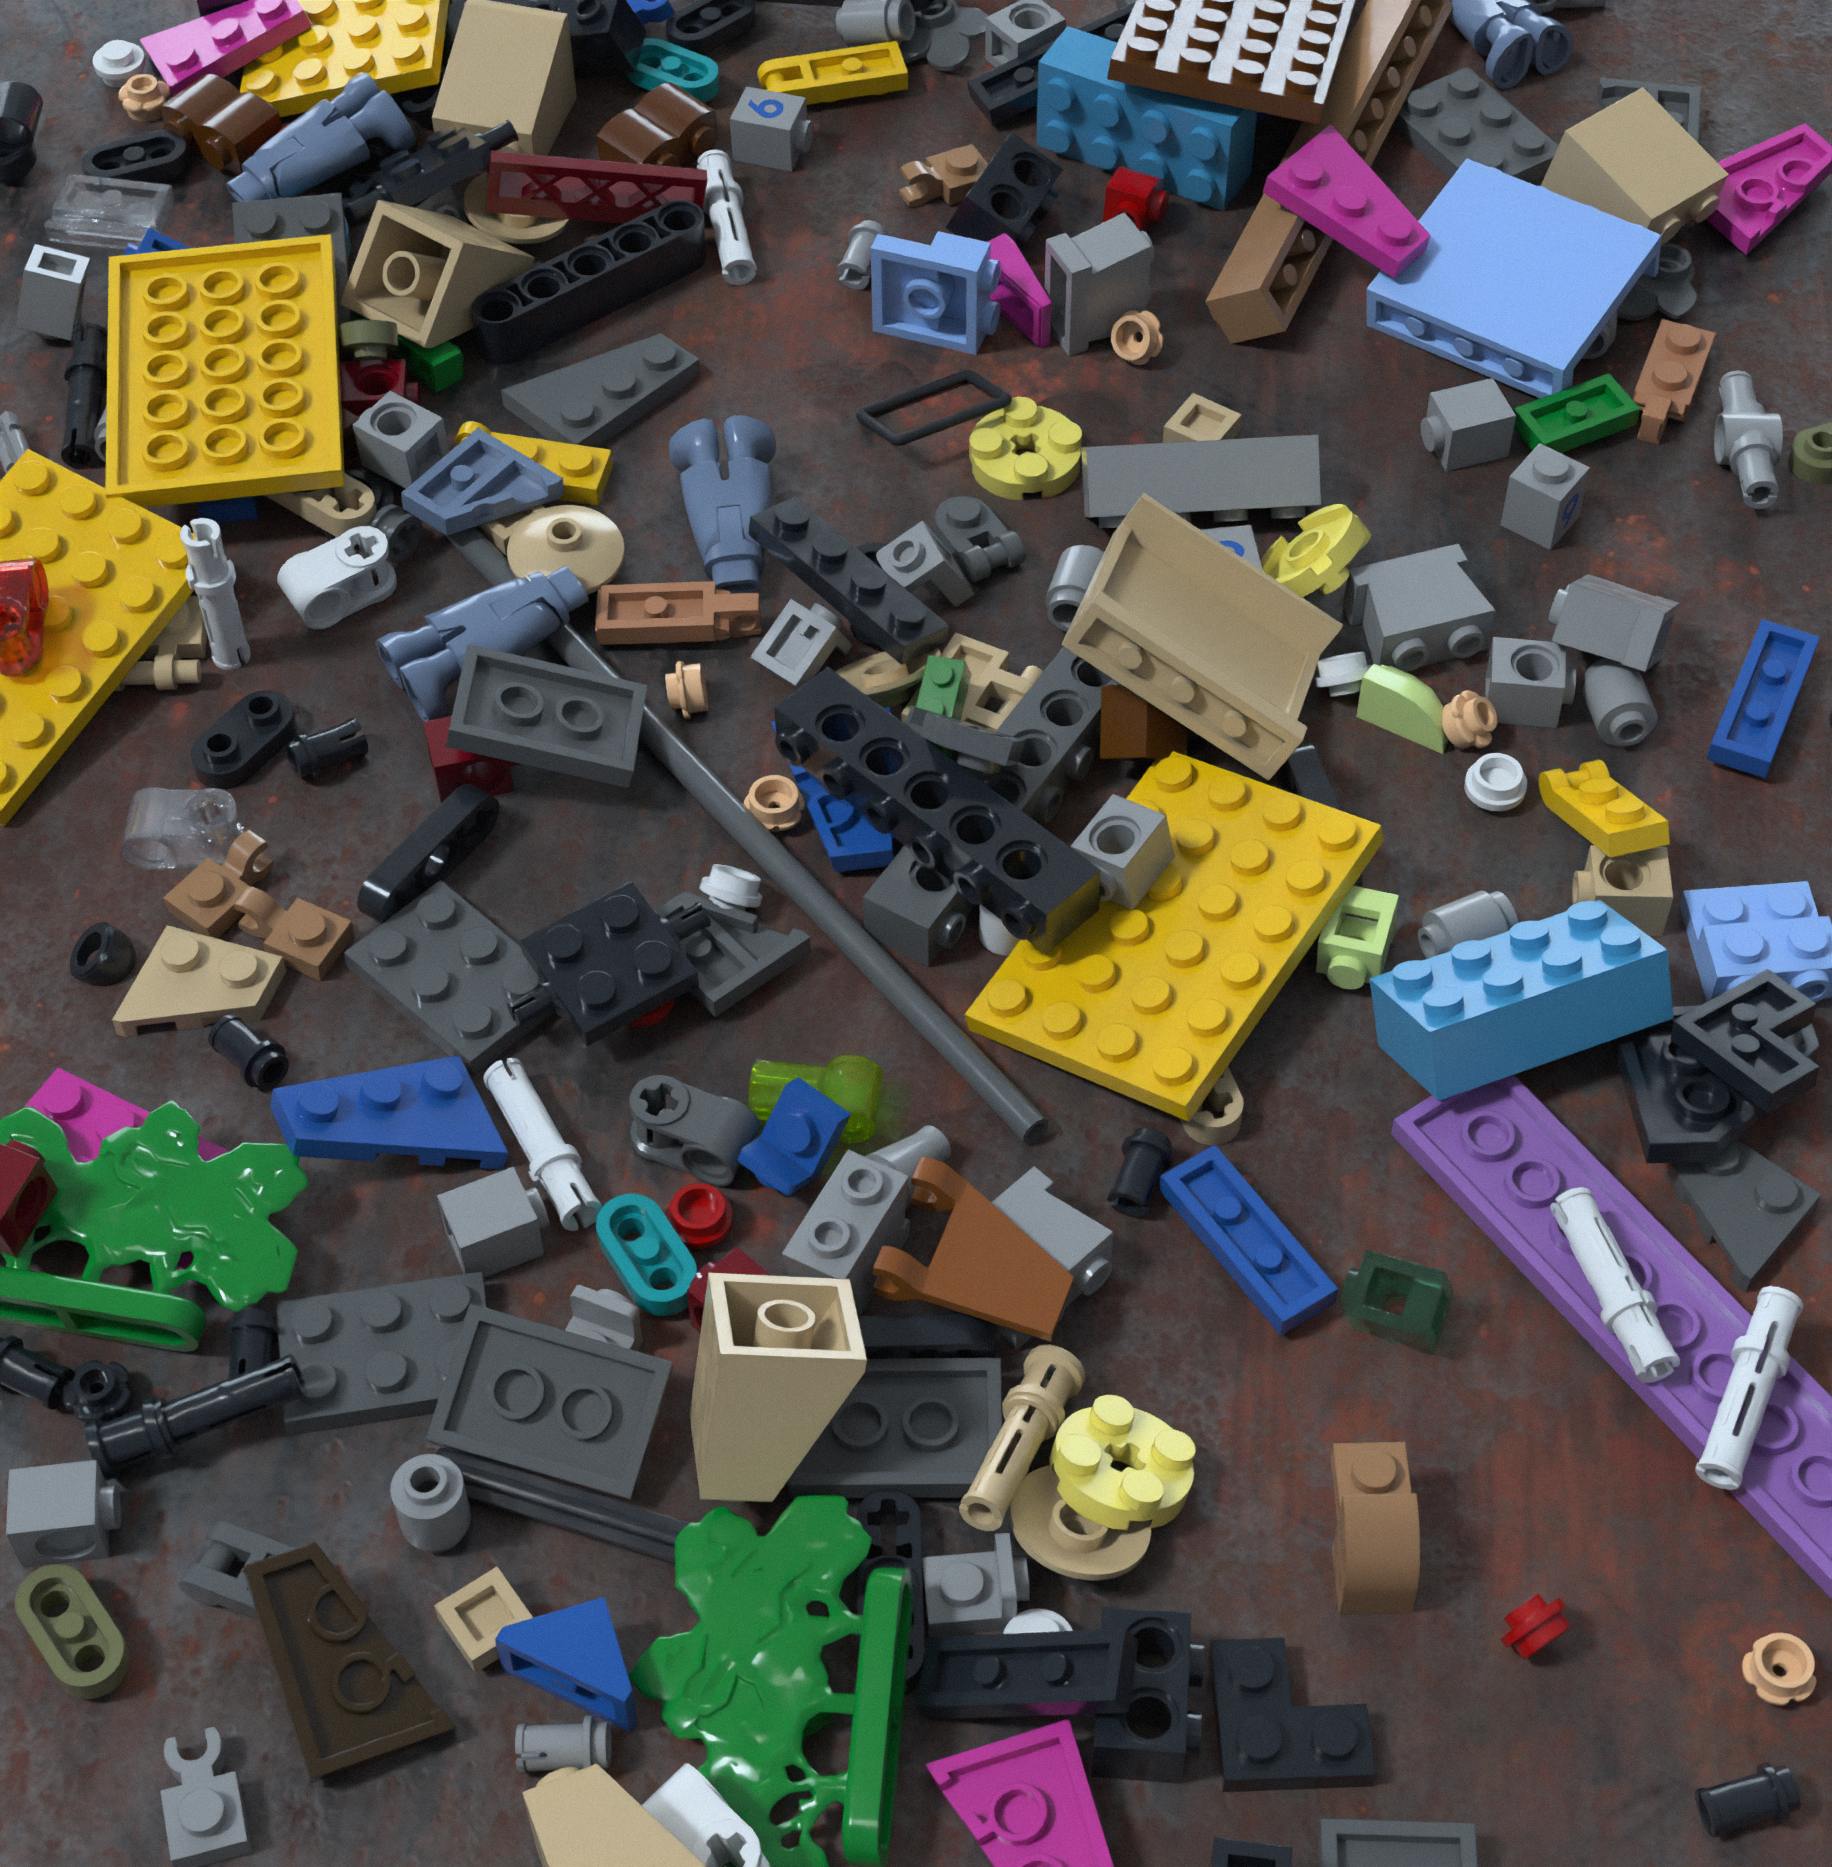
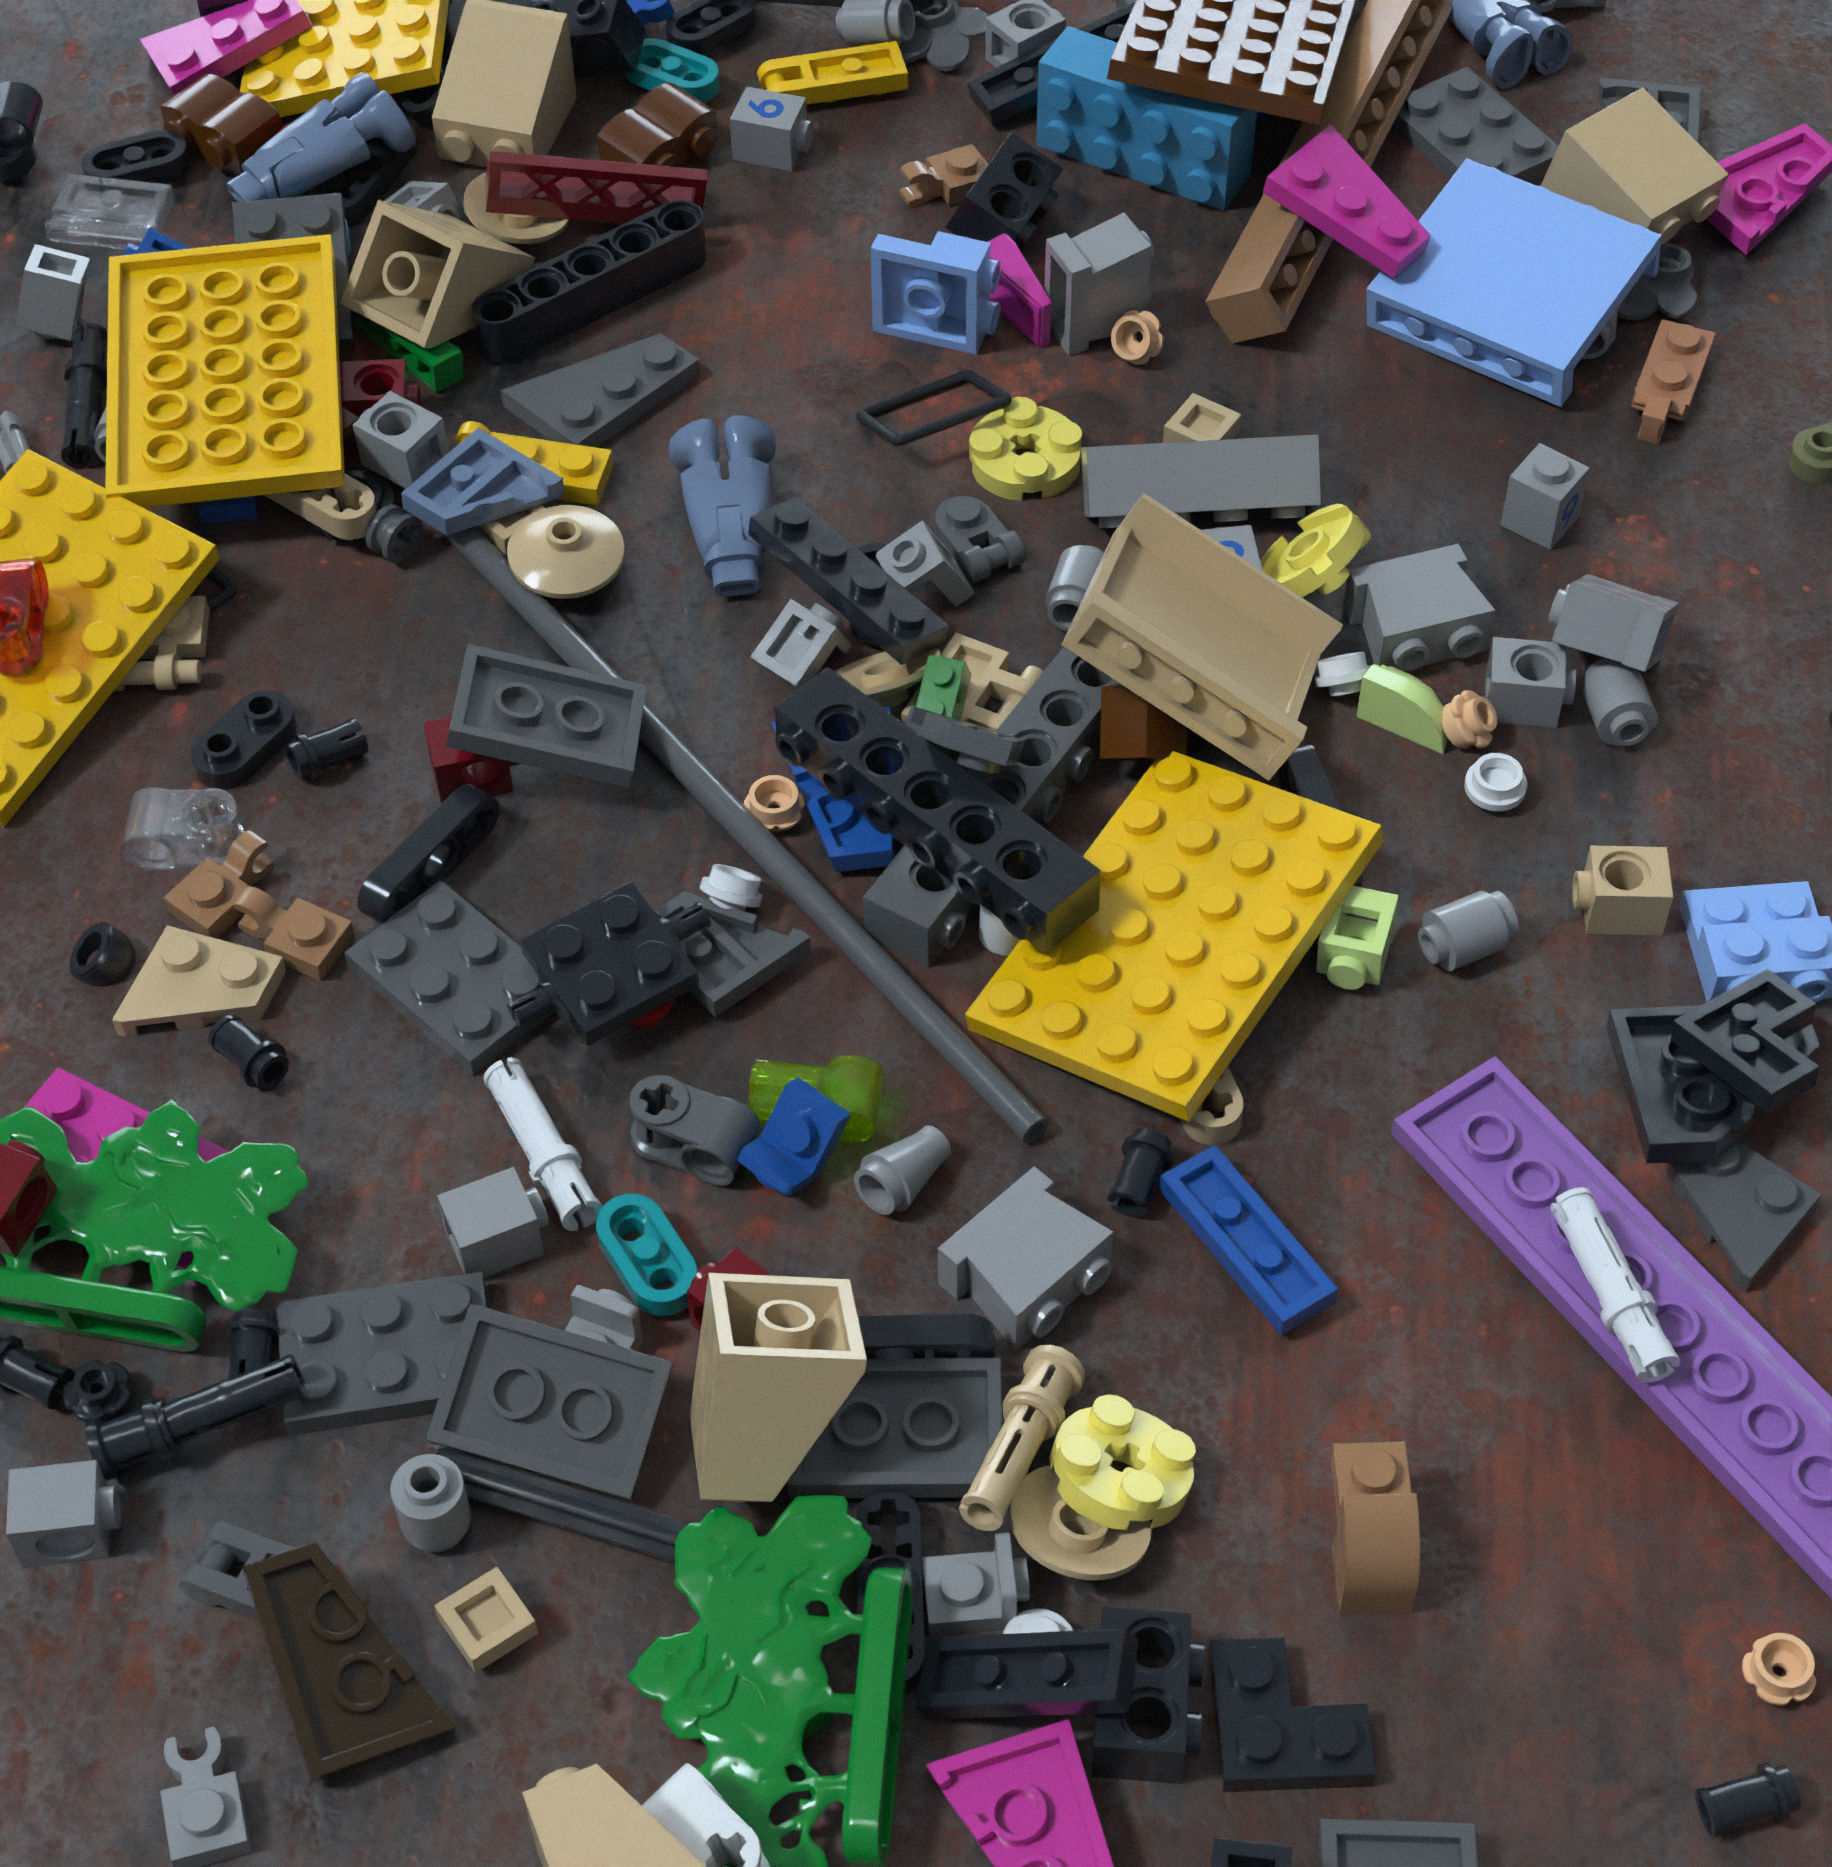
olive plate [15,1564,130,1699] -> none
white plate [93,40,145,88] -> none
light nougat plate [118,74,170,122] -> none
white pin [180,518,251,670] -> none
blue wing [270,1055,508,1170] -> none
white piece [277,526,397,629] -> none
olive plate [338,320,398,362] -> none
black plate [347,119,519,224] -> none
sand blue piece [375,565,589,722] -> none
blue slope [495,1596,638,1733] -> none
light grey pin [515,1715,612,1774] -> none
nougat hinge [595,581,762,645] -> none
light nougat plate [665,661,708,720] -> none
red plate [665,1183,733,1249] -> none
white pin [697,150,757,285] -> none
light grey hips [782,1149,910,1316] -> none
light grey pin [836,220,888,290] -> none
dark orange flag [873,1157,1074,1342] -> none
light grey brick [1070,794,1175,910] -> none
red plate [1102,166,1169,232] -> none
clear green brick [1340,1250,1455,1355] -> none
dark azure brick [1369,900,1673,1101] -> none
light grey brick [1421,378,1516,472] -> none
red plate [1500,1593,1572,1660] -> none
green plate [1513,373,1640,453] -> none
yellow plate [1539,759,1670,858] -> none
white pin [1695,1286,1804,1490] -> none
blue plate [1707,619,1820,779] -> none
light grey pin [1714,370,1783,509] -> none

